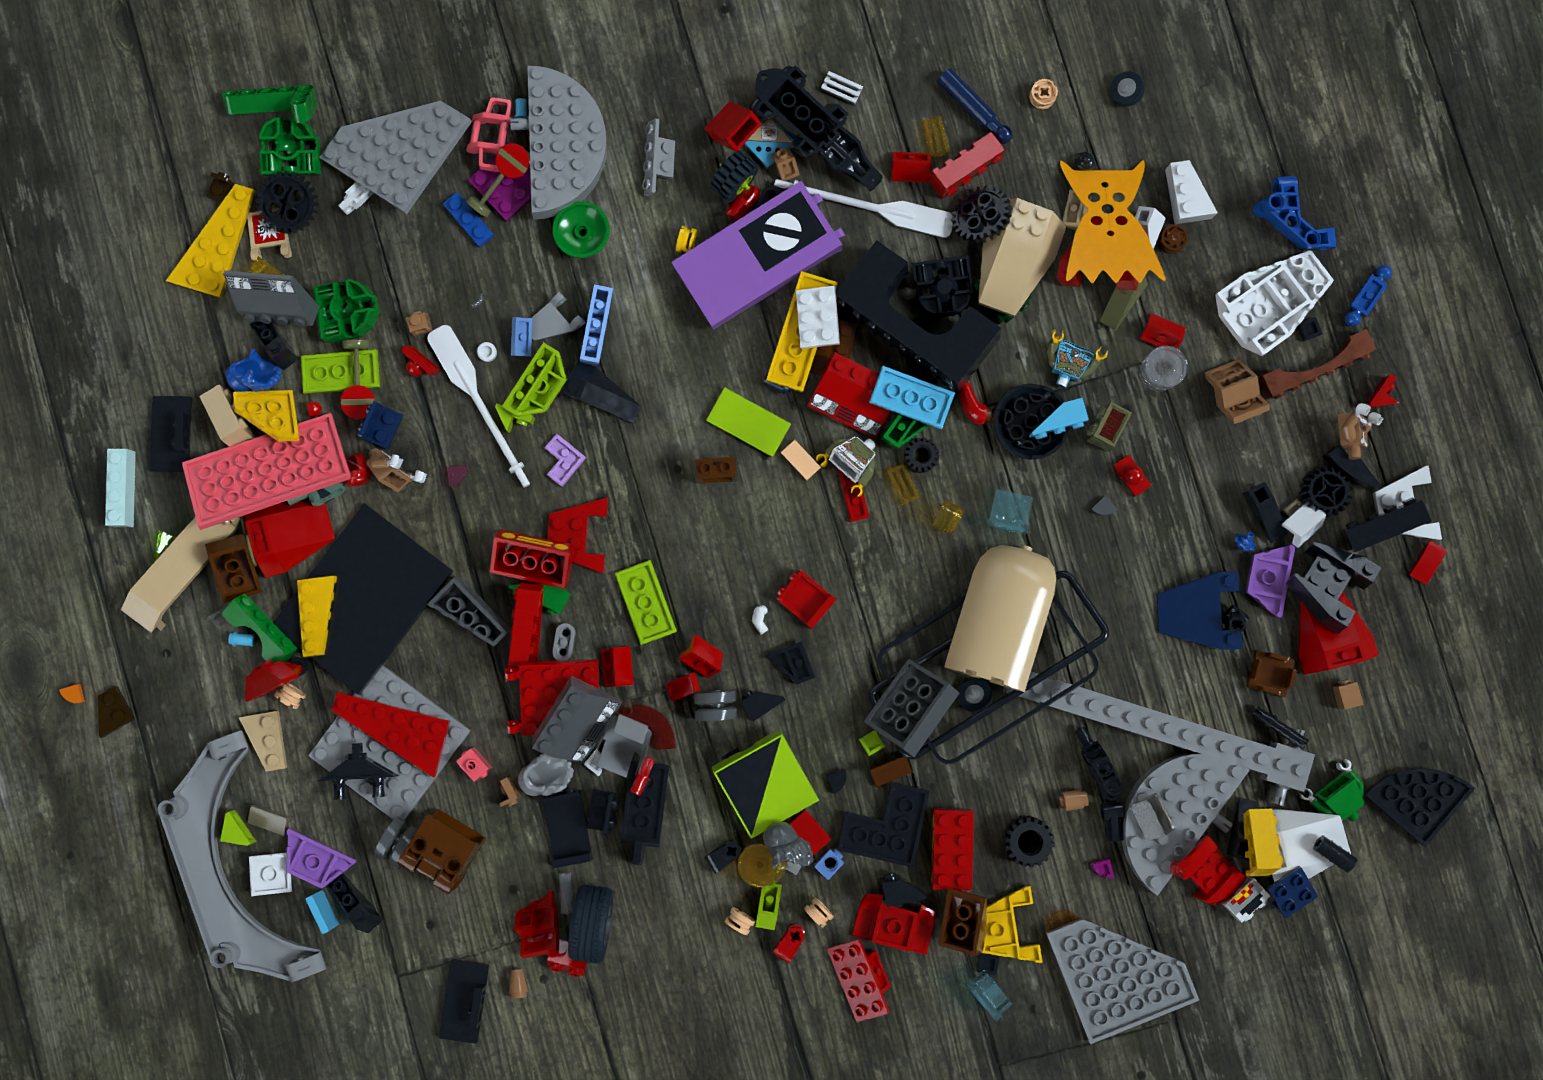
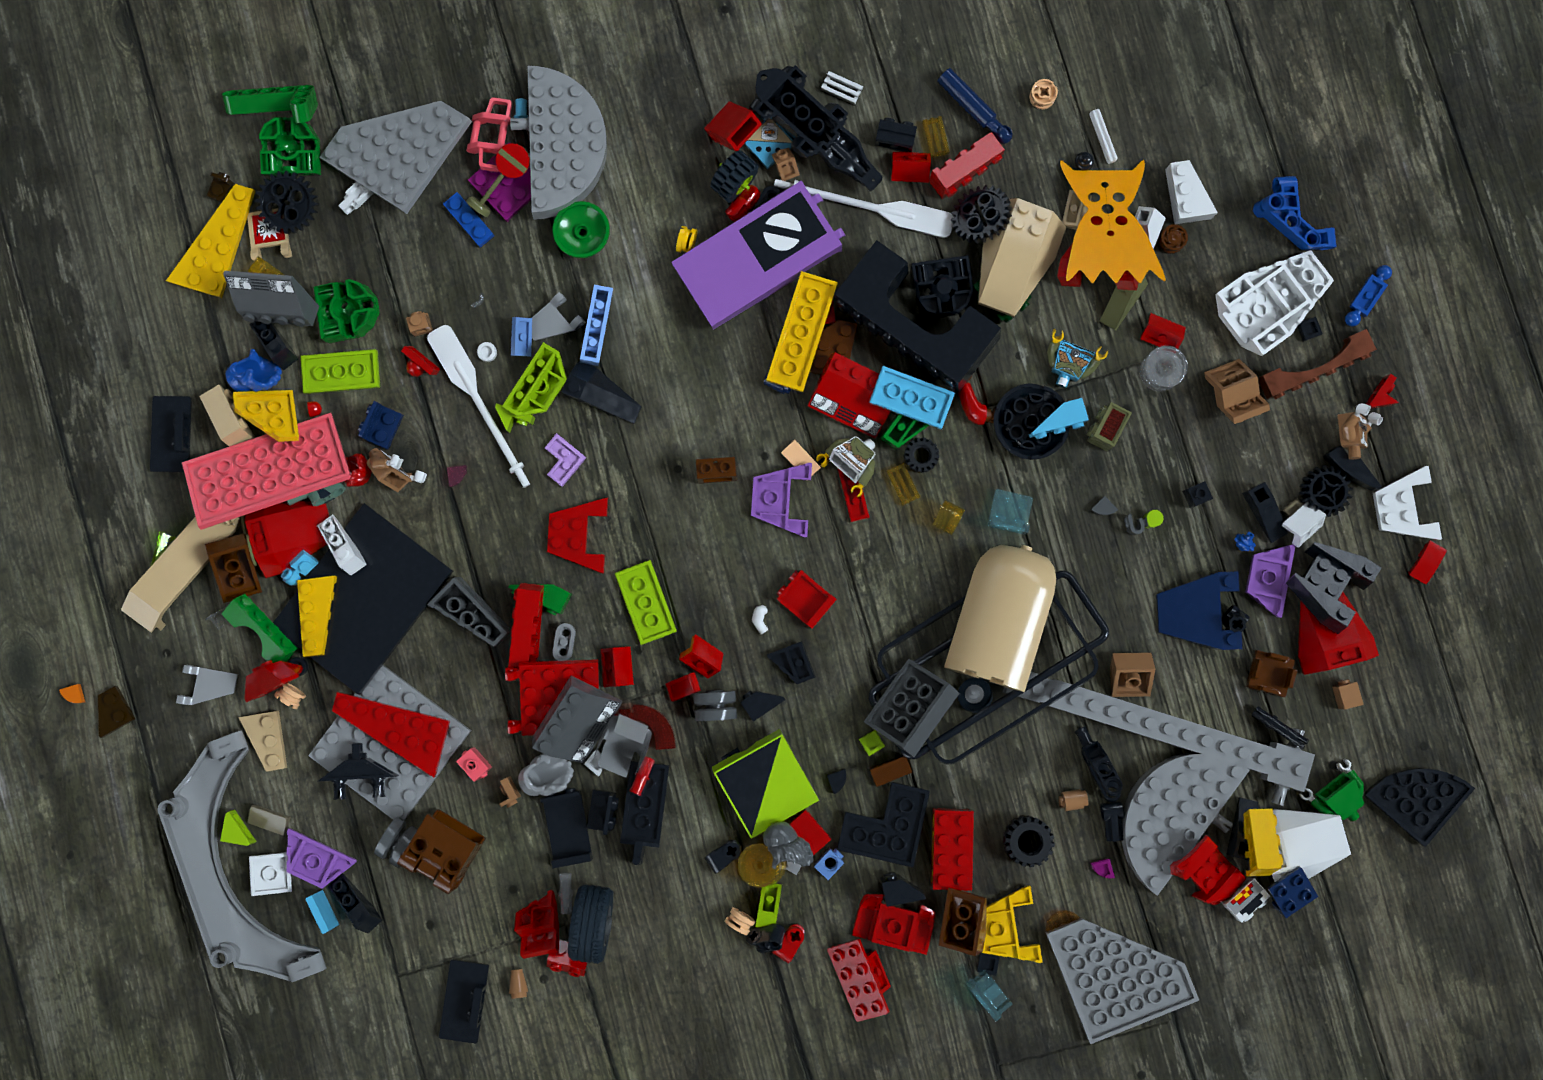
light aqua brick [105,449,135,527] -> none
medium azure pin [229,631,255,647] -> none
piece [340,340,375,419] -> none
red brick [490,529,575,589] -> none
light grey bracket [642,118,675,196] -> none
lime tile [706,387,791,457] -> none
white plate [796,286,840,349] -> none
light nougat wheel [804,897,834,928] -> none
black wheel [1111,71,1145,107] -> none
red tile [1113,455,1152,497] -> none
clear smoke panel [1130,792,1175,841] -> none
black axle [1313,835,1357,873] -> none
black brick [1343,497,1432,552] -> none
none -> light grey flag [176,665,238,705]
none -> medium azure plate [281,550,318,586]
none -> white slope [317,514,367,575]
none -> black piece [746,924,785,953]
none -> medium lavender wing [751,463,812,537]
none -> black brick [875,118,917,152]
none -> white axle [1089,109,1117,164]
none -> medium nougat slope [1110,653,1155,697]
none -> leg [1124,510,1163,535]
none -> black brick [1182,481,1213,508]

